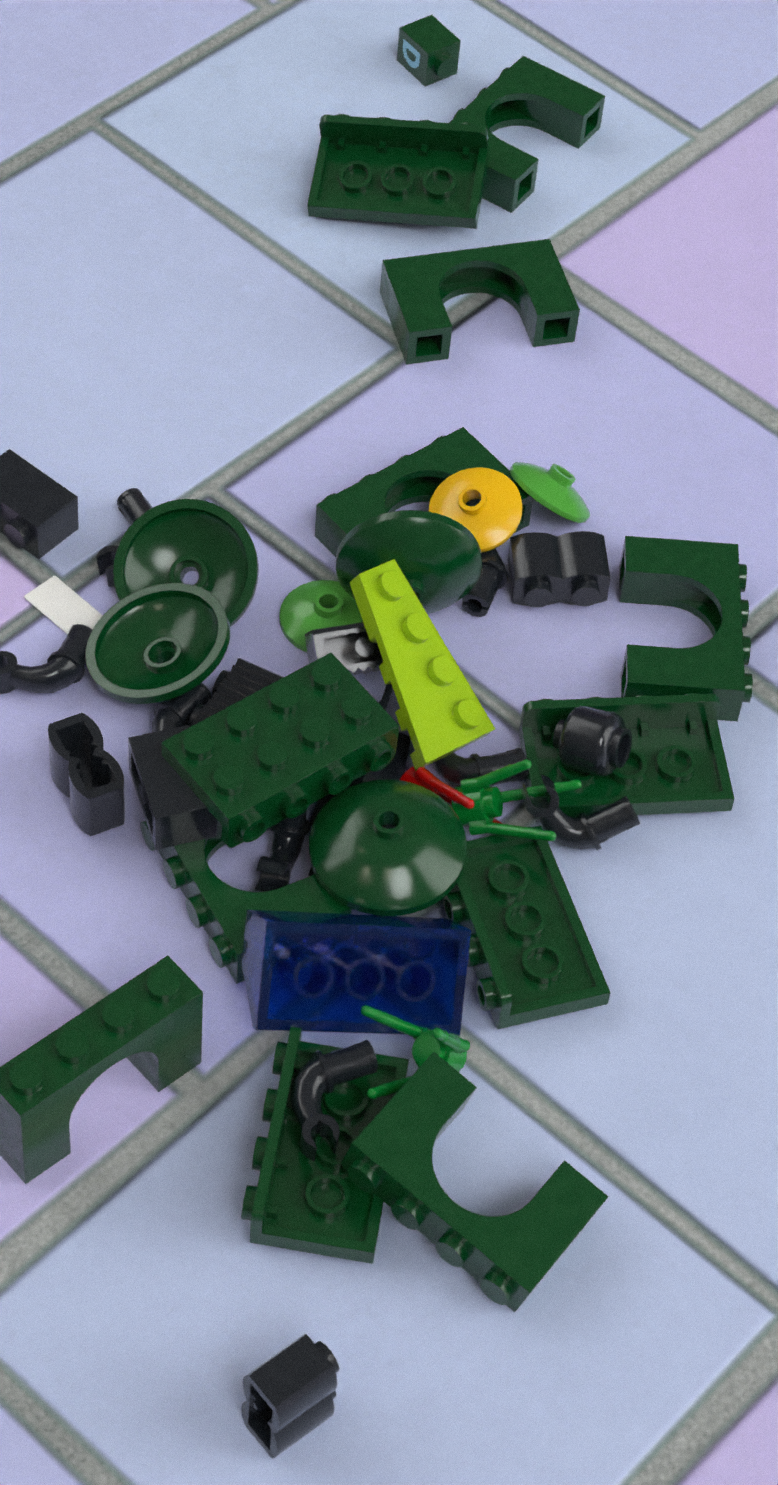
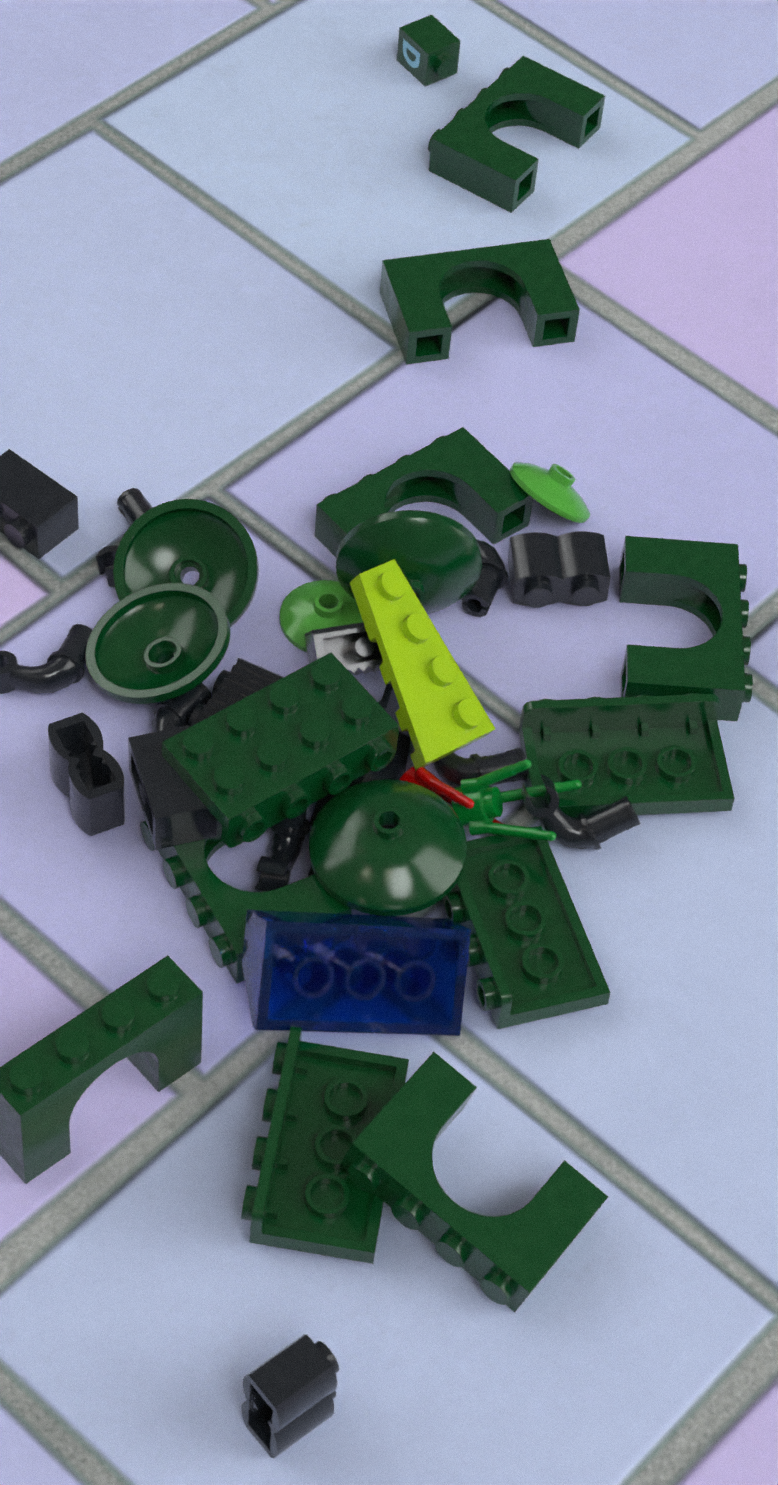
white sticker [24,576,103,634] -> none
black piece [290,1040,378,1161] -> none
dark green bracket [307,114,490,229] -> none
green plant [361,1005,470,1099] -> none
yellow dish [428,467,523,553] -> none
black head [553,706,632,777] -> none

